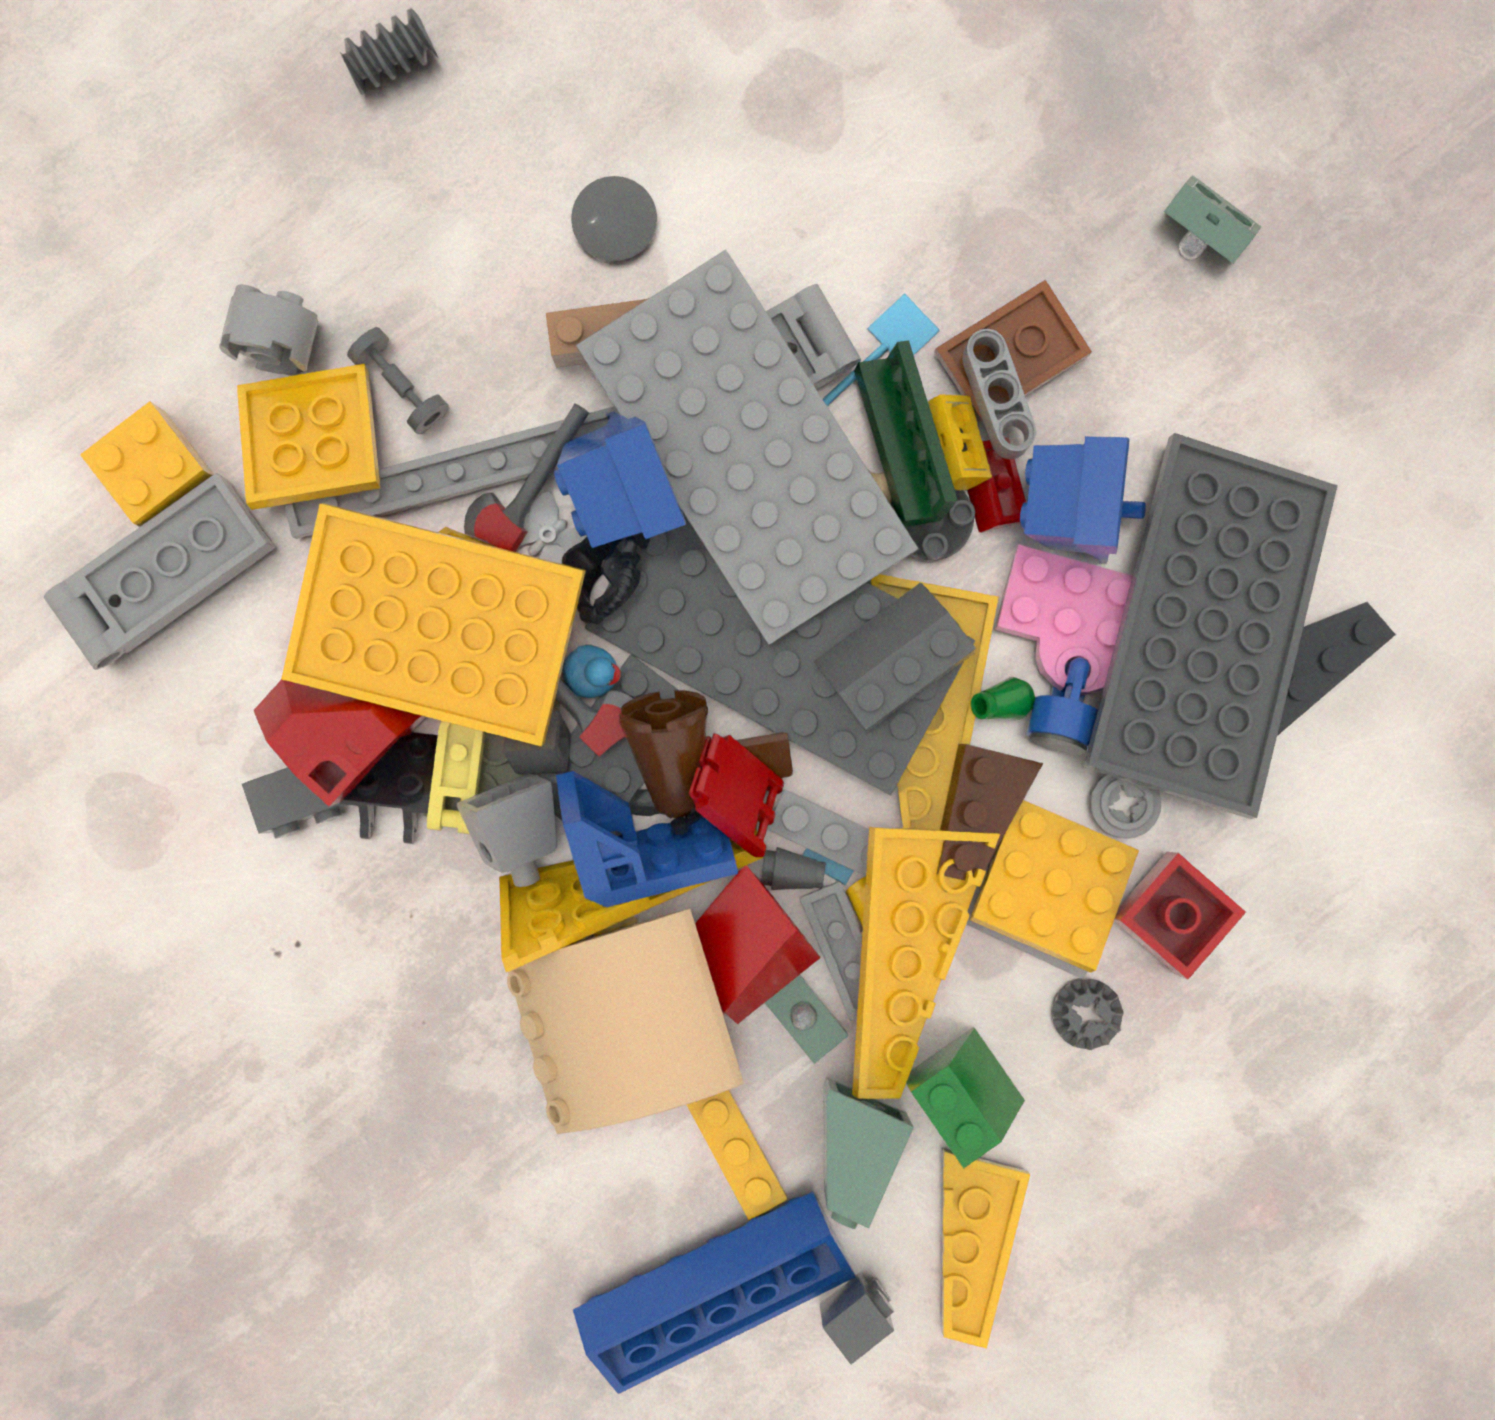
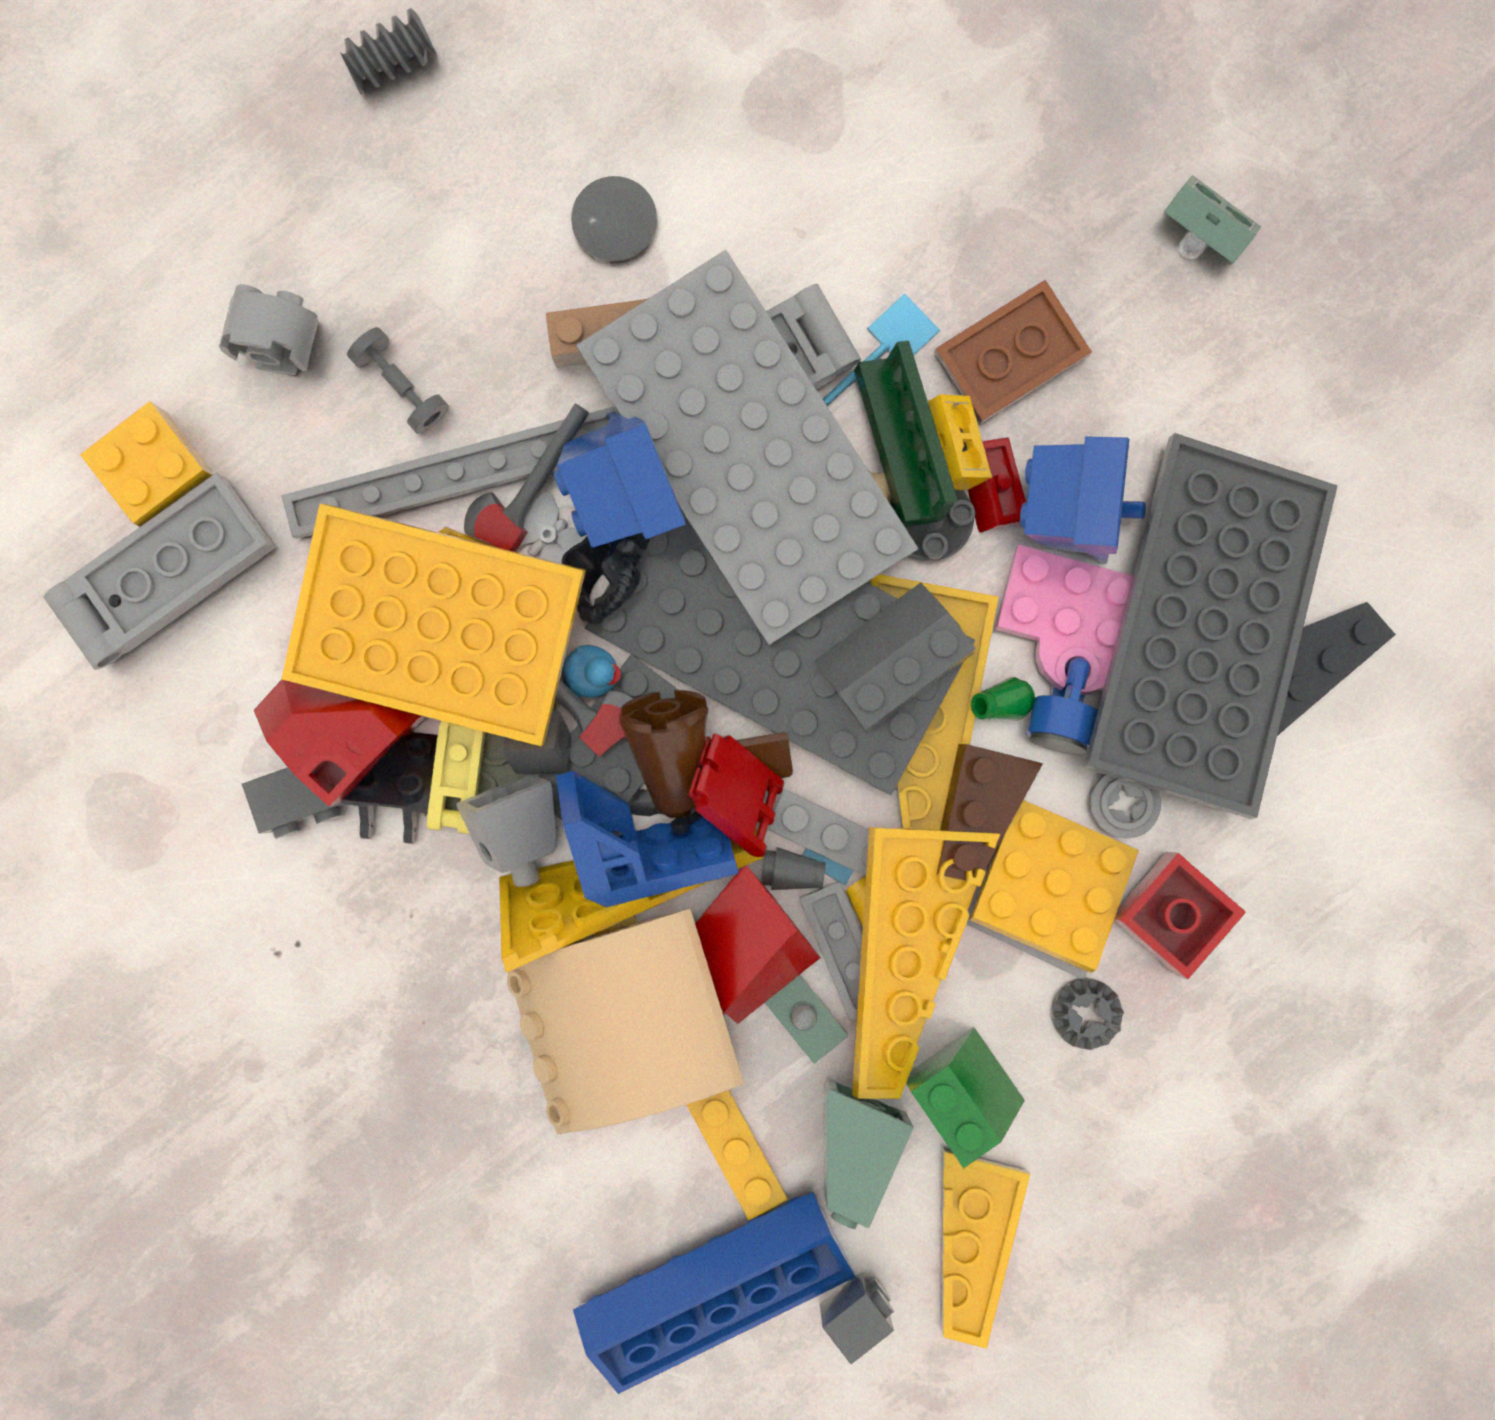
yellow plate [237,364,380,510] -> none
light grey beam [962,329,1036,459] -> none

